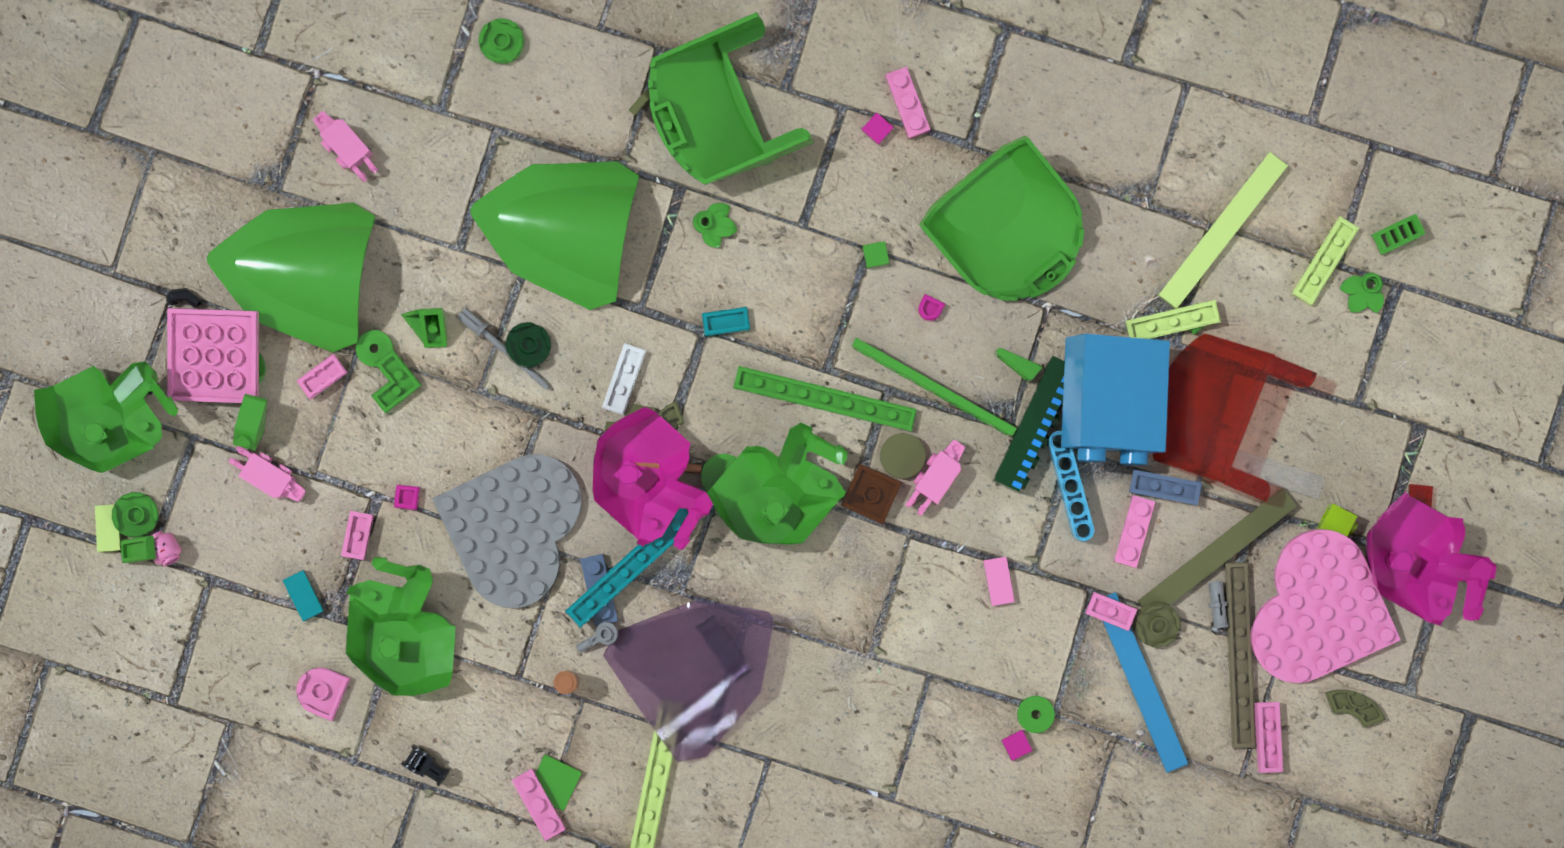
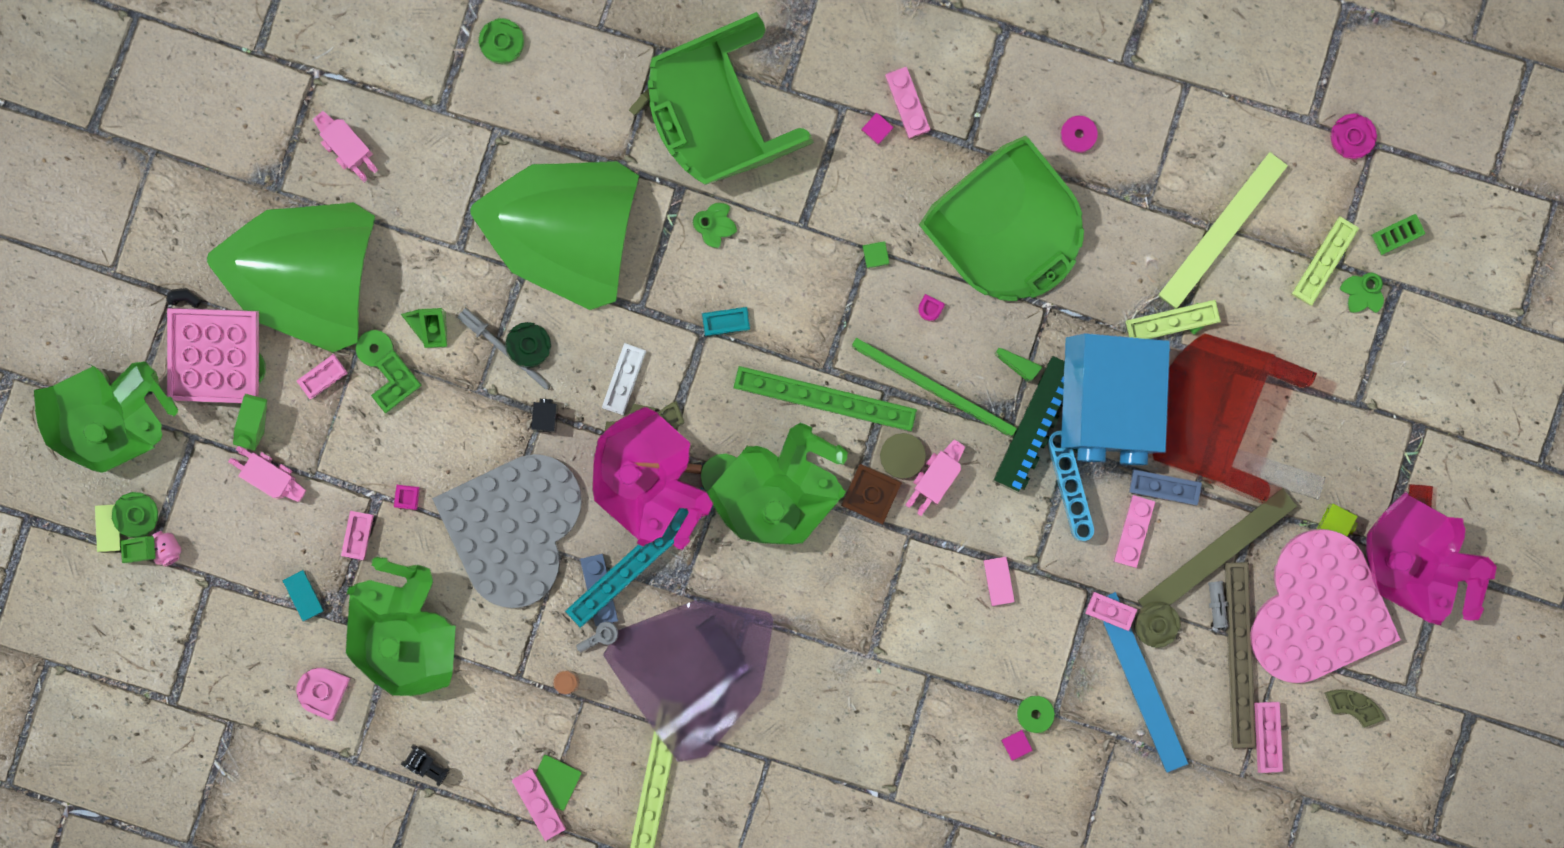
none -> black brick [531,398,558,433]
none -> dark pink piece [1060,116,1098,153]
none -> dark pink tile [1330,113,1377,160]

